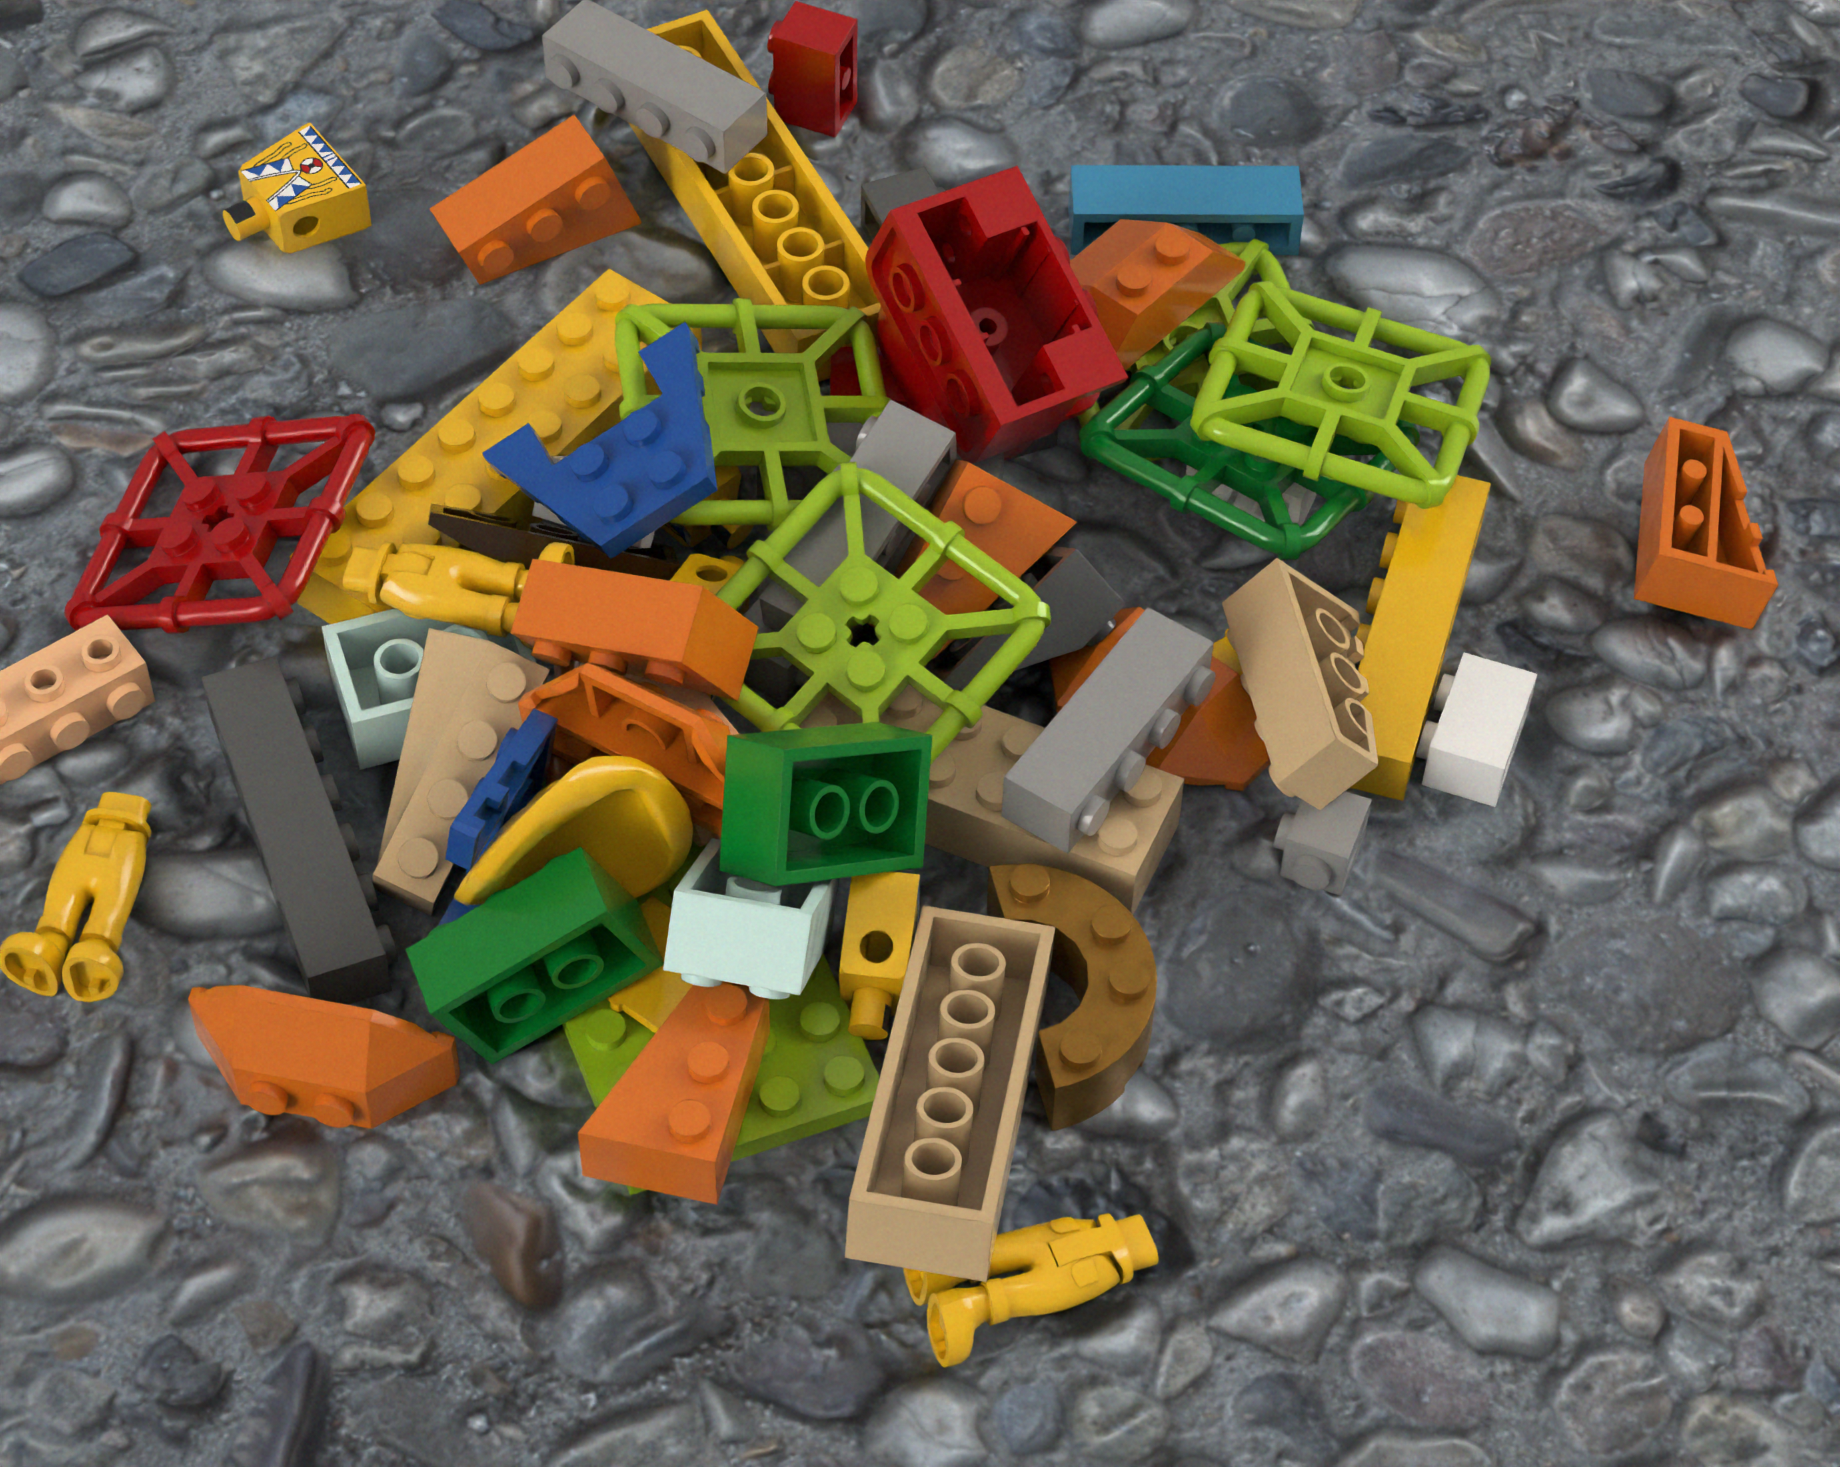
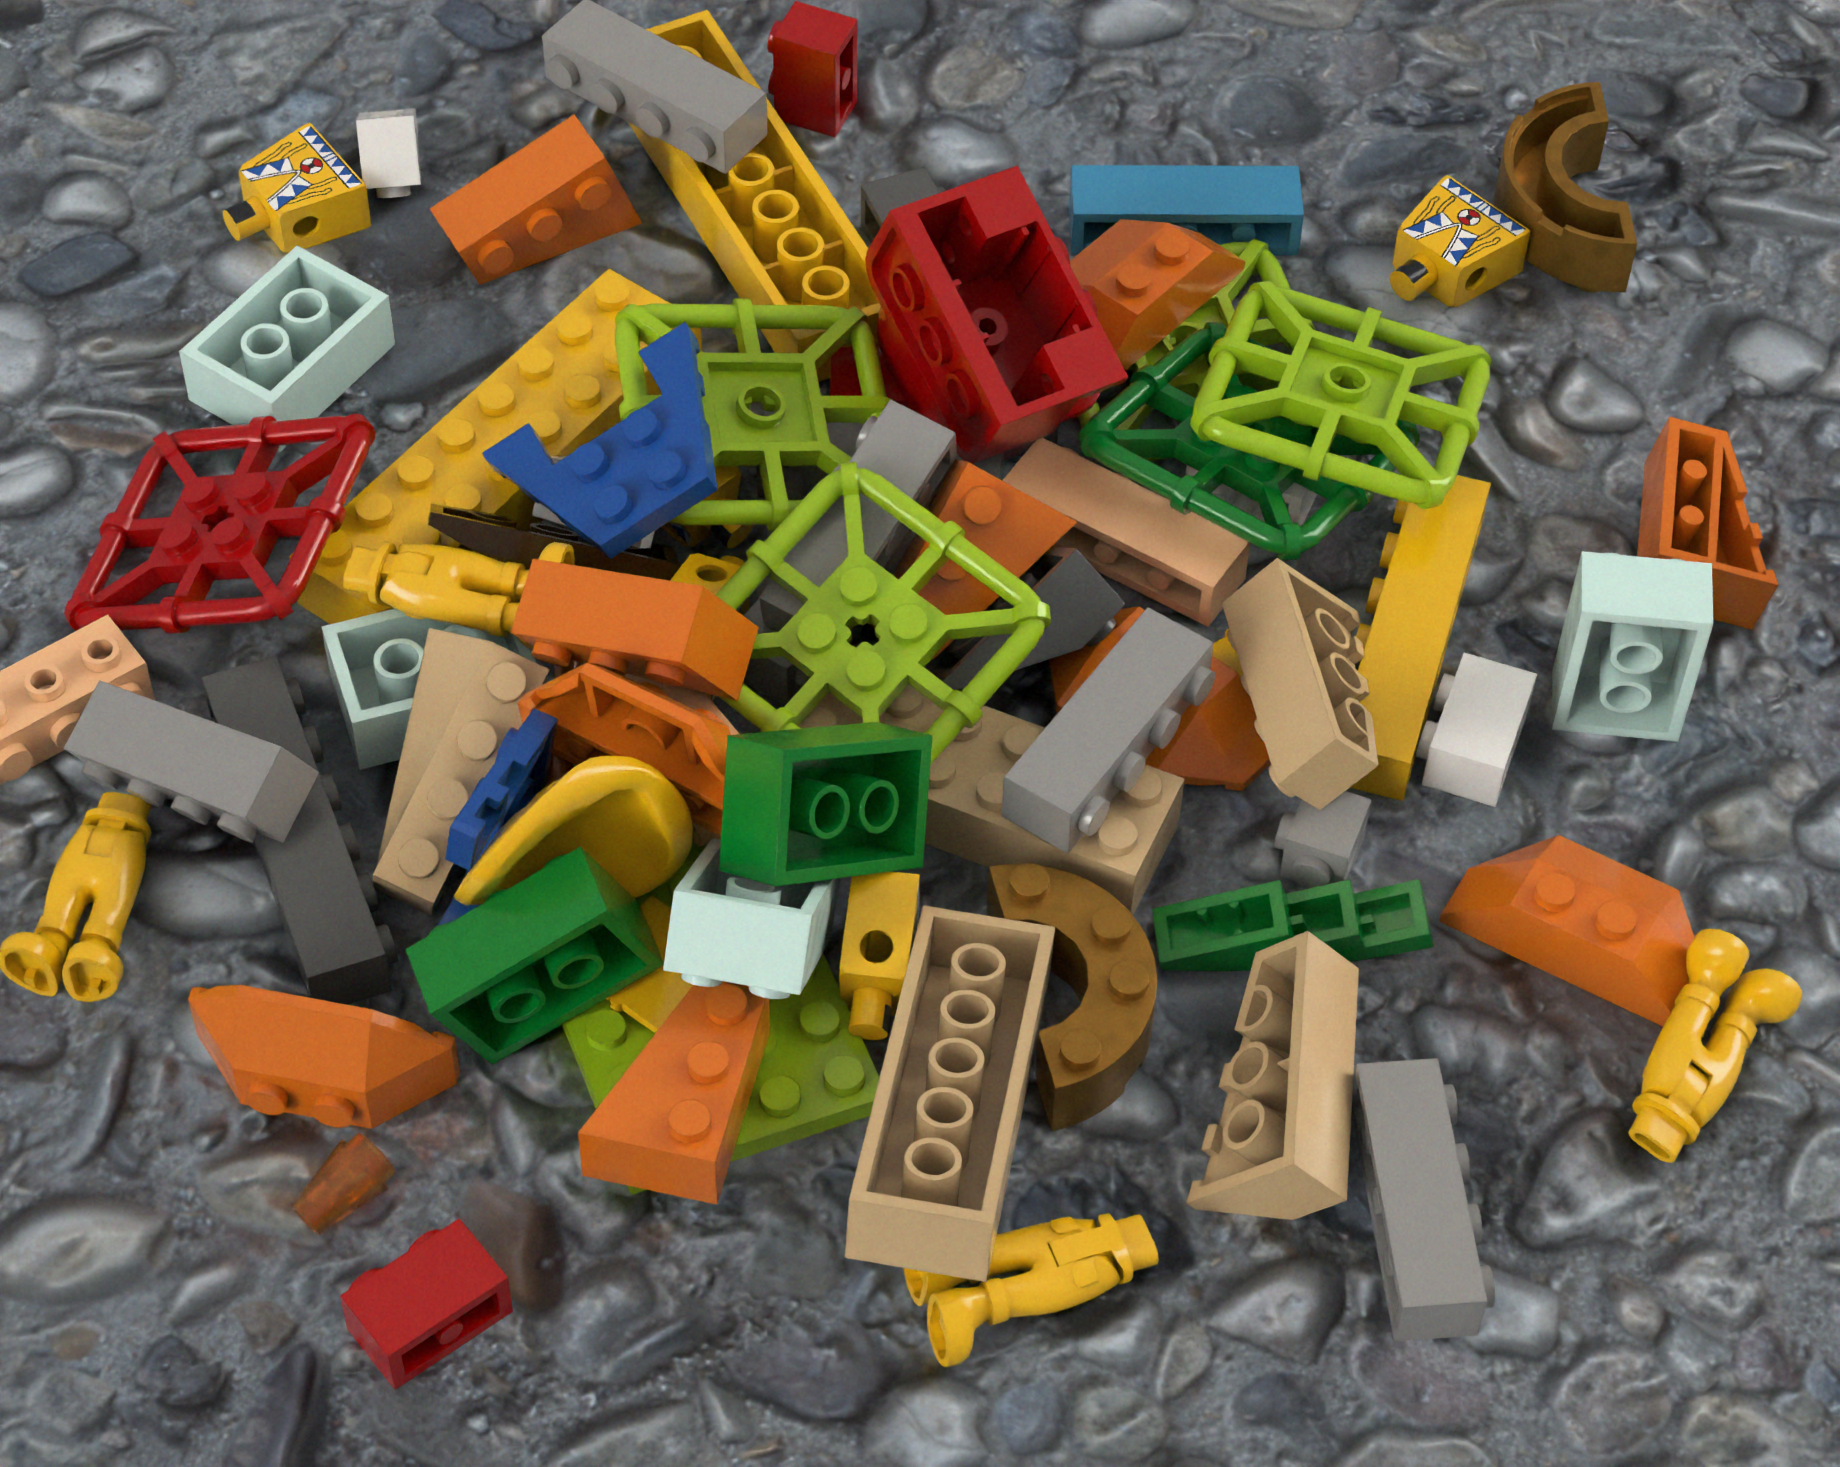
none -> light grey brick [63,680,319,843]
none -> light aqua brick [179,246,395,452]
none -> clear orange cone [291,1132,396,1235]
none -> red brick [340,1218,513,1390]
none -> white arch [356,108,421,198]
none -> light nougat brick [1002,438,1250,627]
none -> green slope [1152,879,1434,971]
none -> tan wedge [1186,931,1359,1220]
none -> light grey brick [1352,1058,1495,1341]
none -> yellow torso [1390,175,1531,307]
none -> orange wedge [1439,835,1694,1027]
none -> pearl gold brick [1494,82,1637,293]
none -> light aqua brick [1552,551,1713,742]
none -> yellow piece [1628,929,1802,1163]

